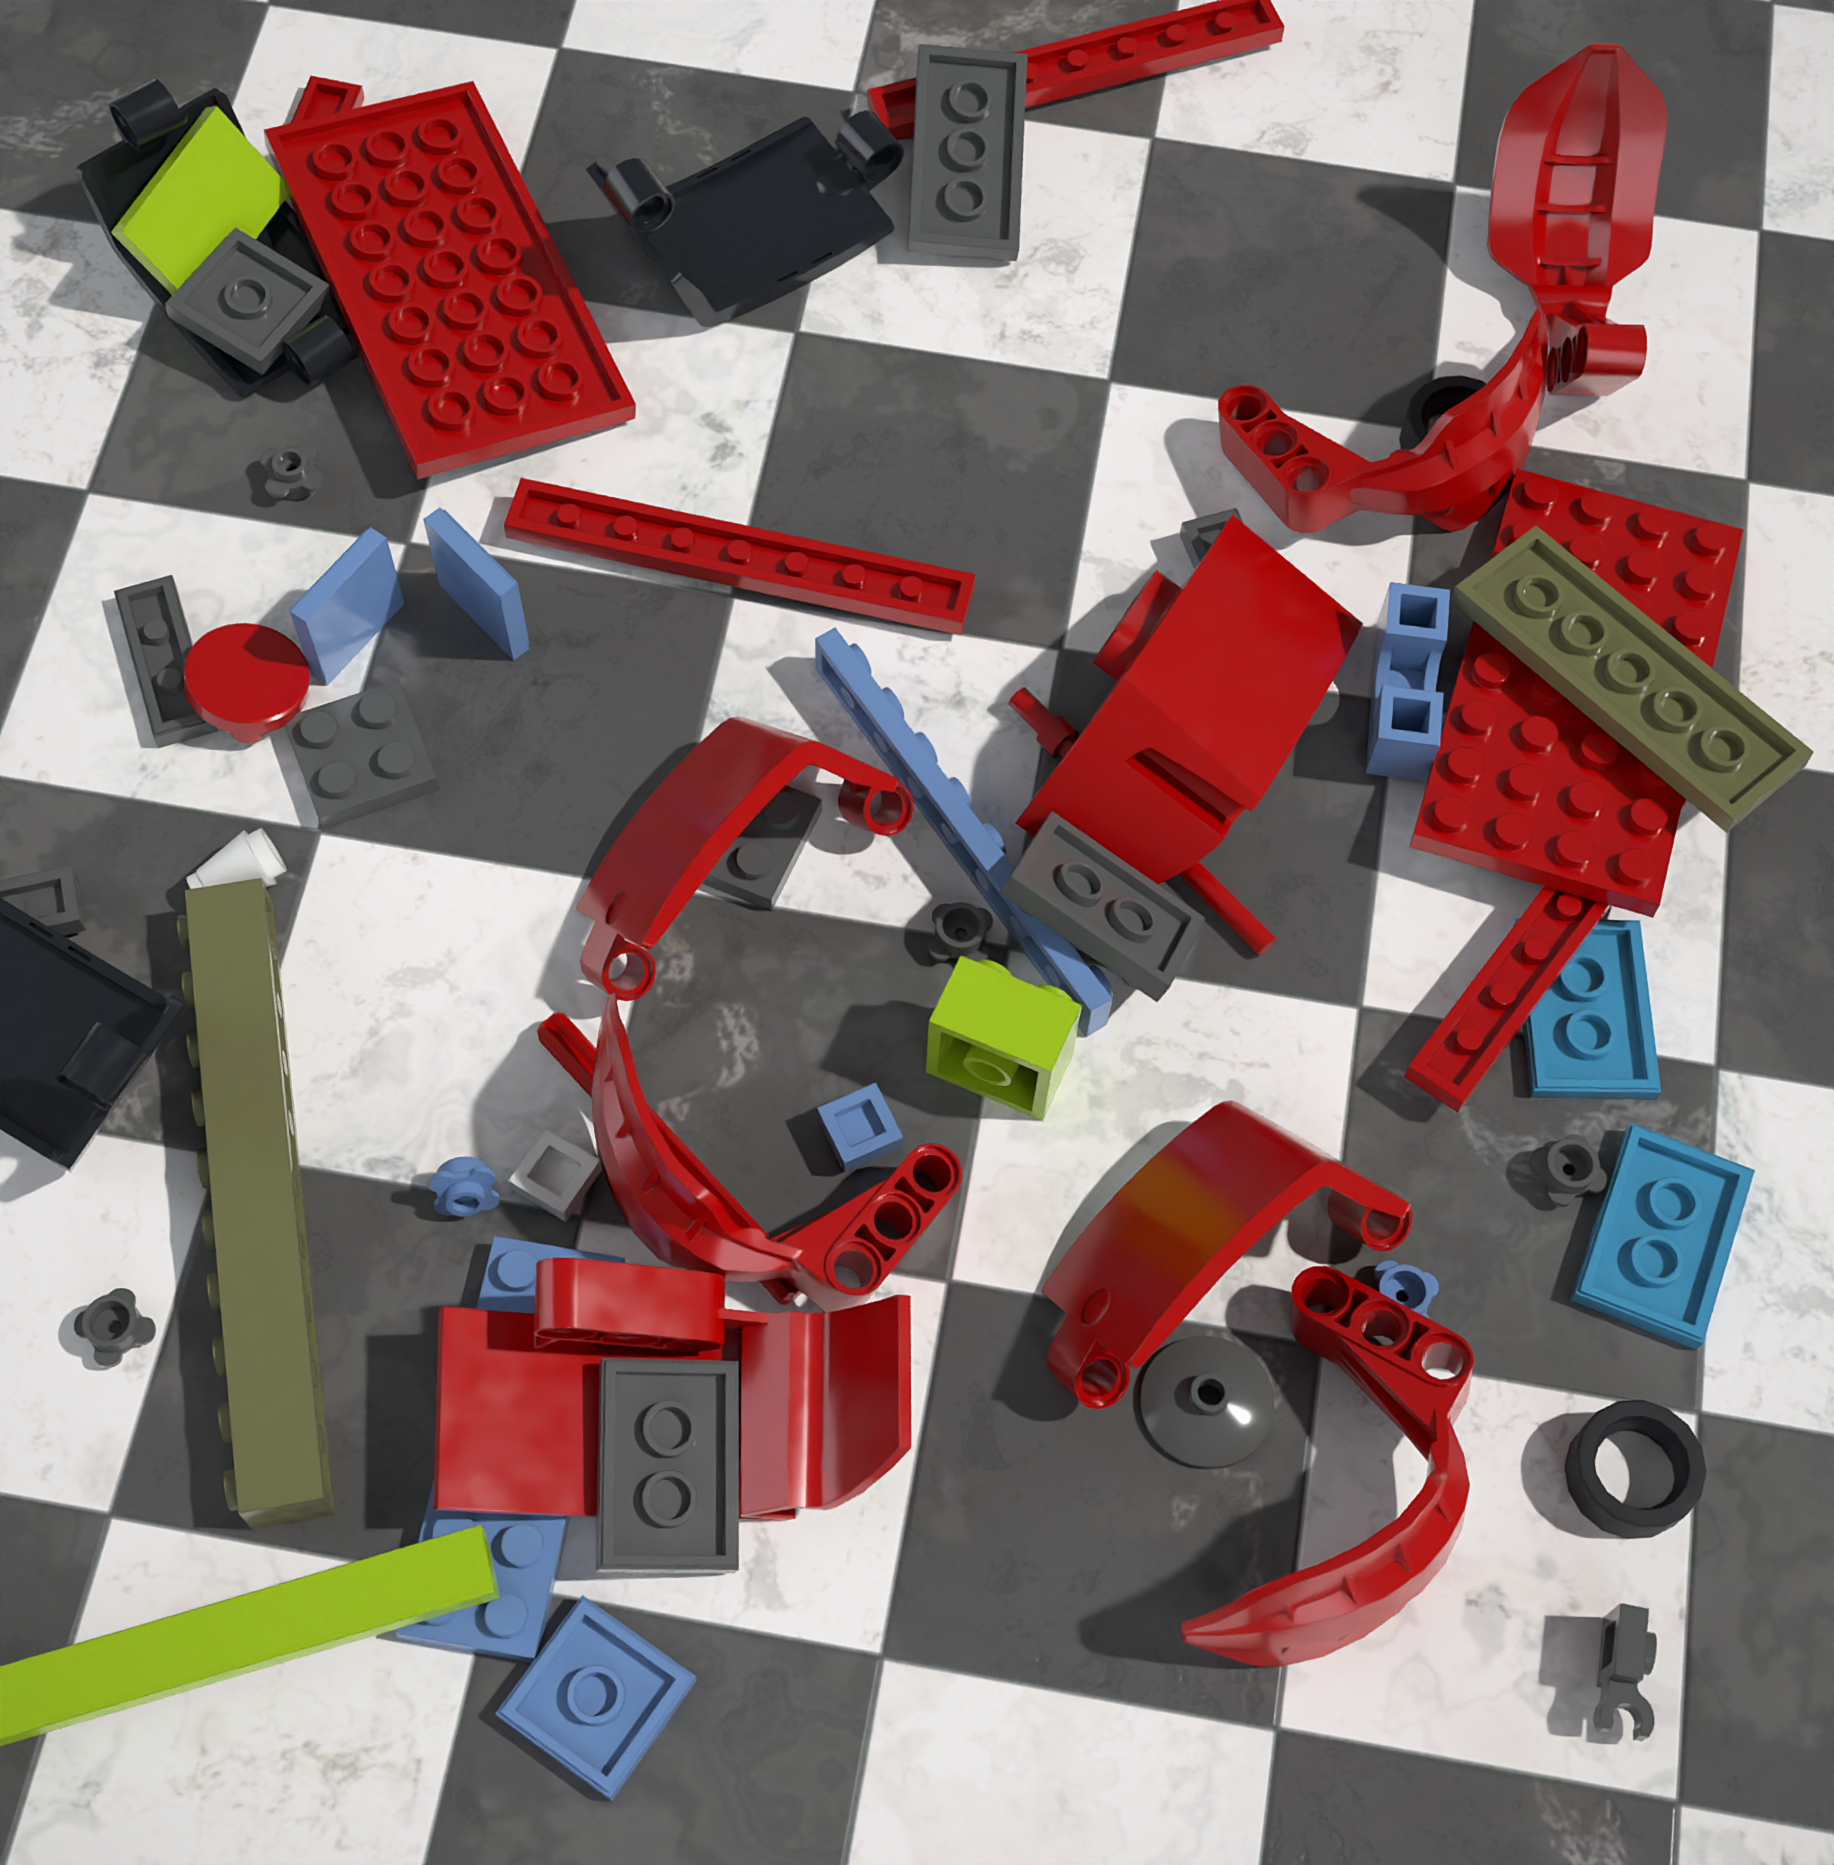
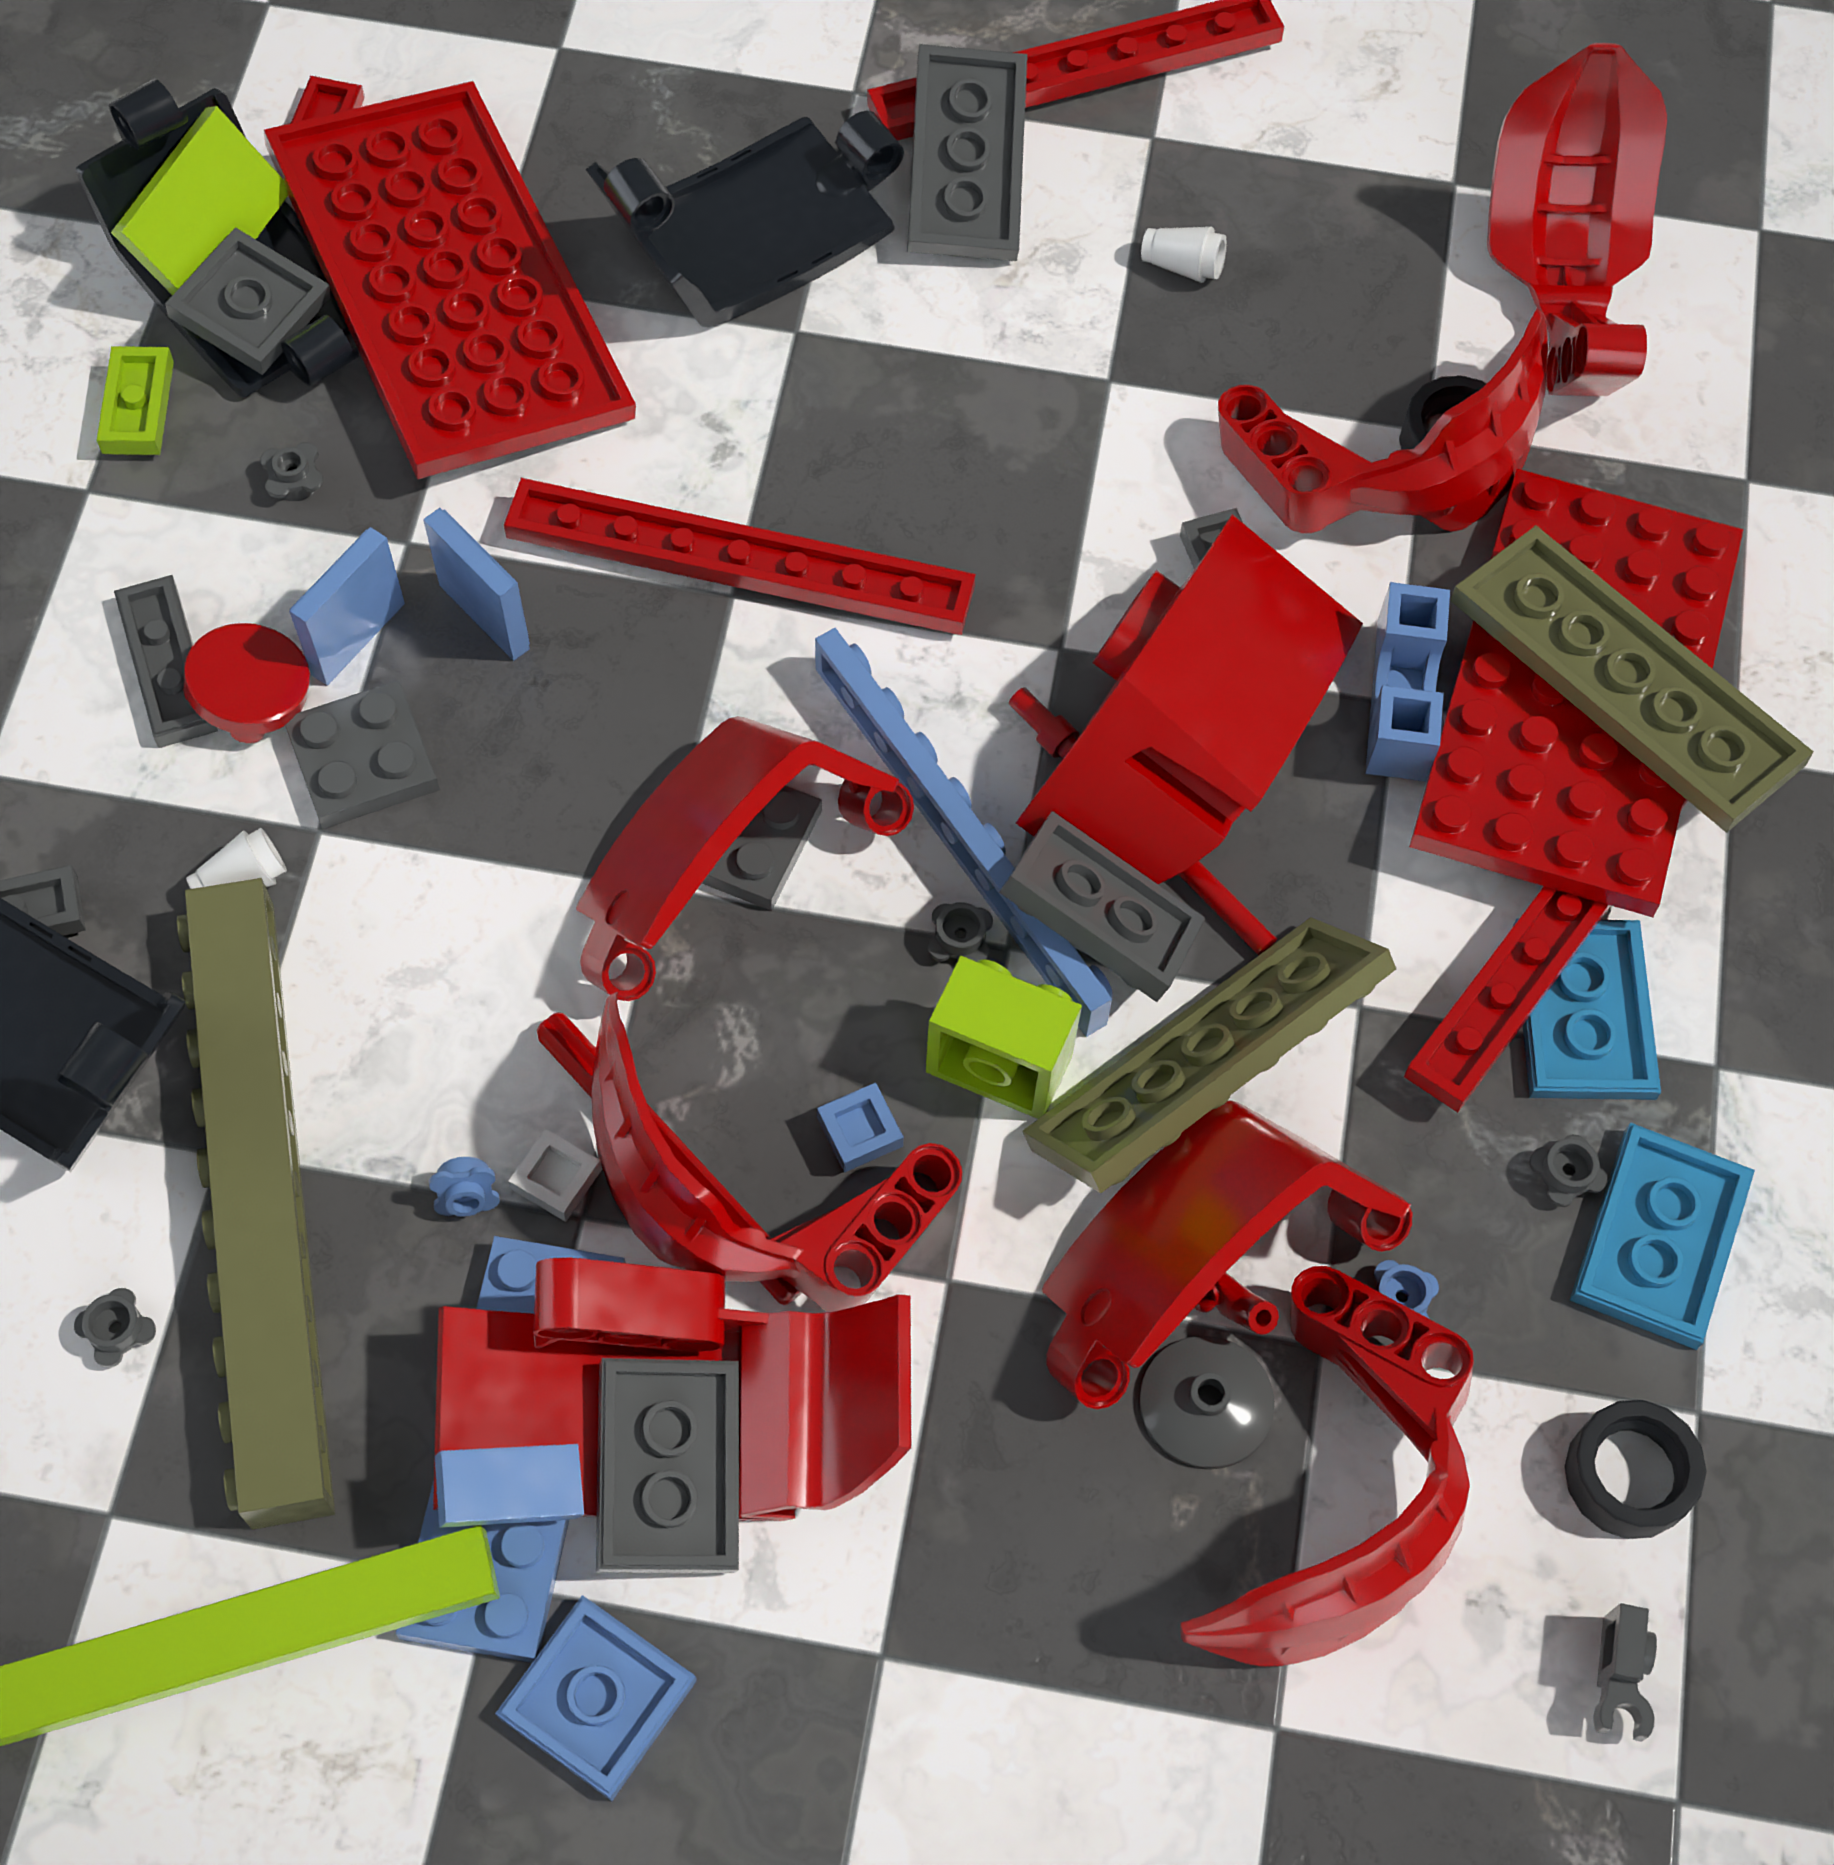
none -> lime plate [96,346,174,455]
none -> medium blue tile [435,1444,584,1527]
none -> olive plate [1022,917,1397,1193]
none -> white cone [1141,227,1227,283]
none -> red arm [1194,1273,1279,1335]

